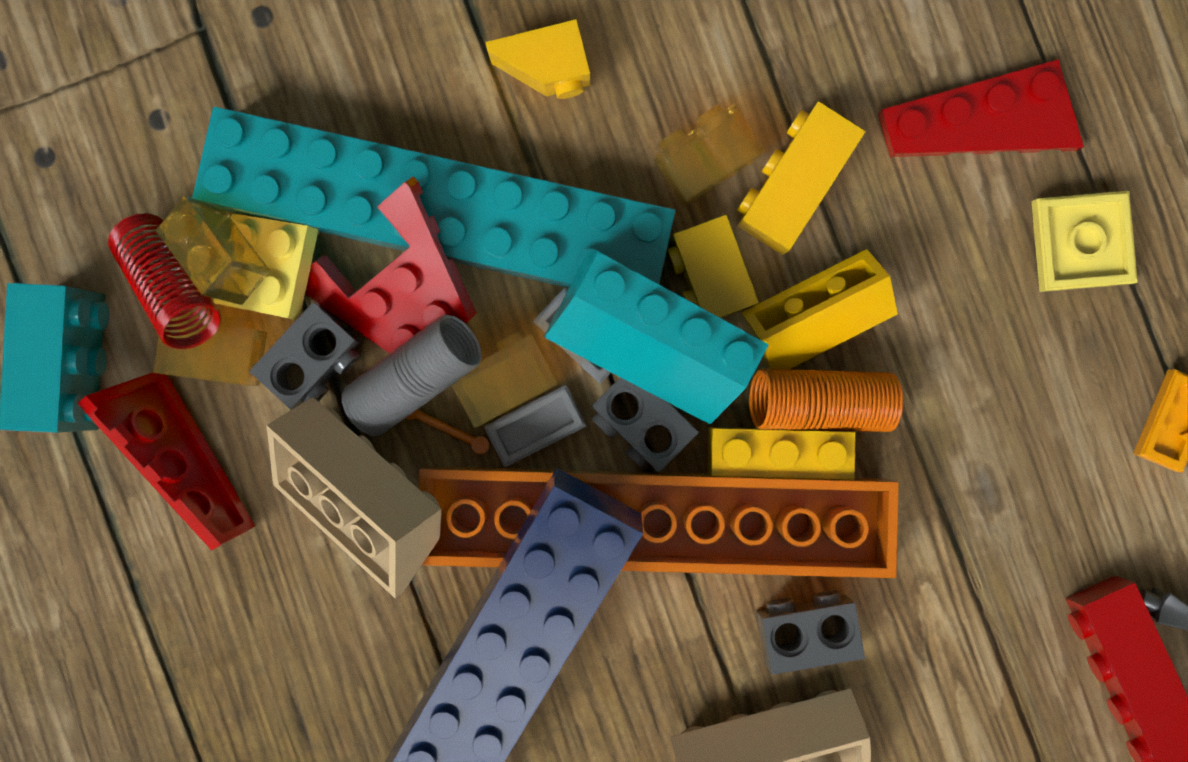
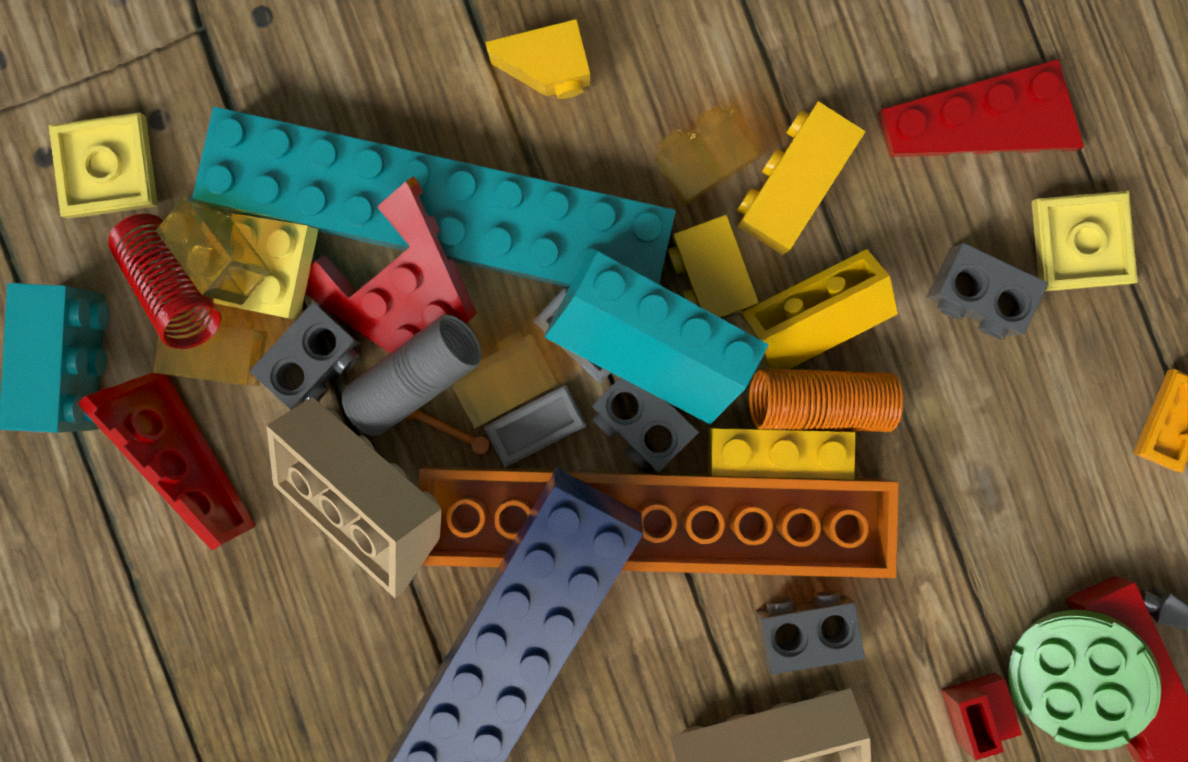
none -> light yellow plate [48,113,158,219]
none -> dark grey brick [926,243,1048,340]
none -> red piece [941,672,1022,761]
none -> tile [1008,610,1162,750]

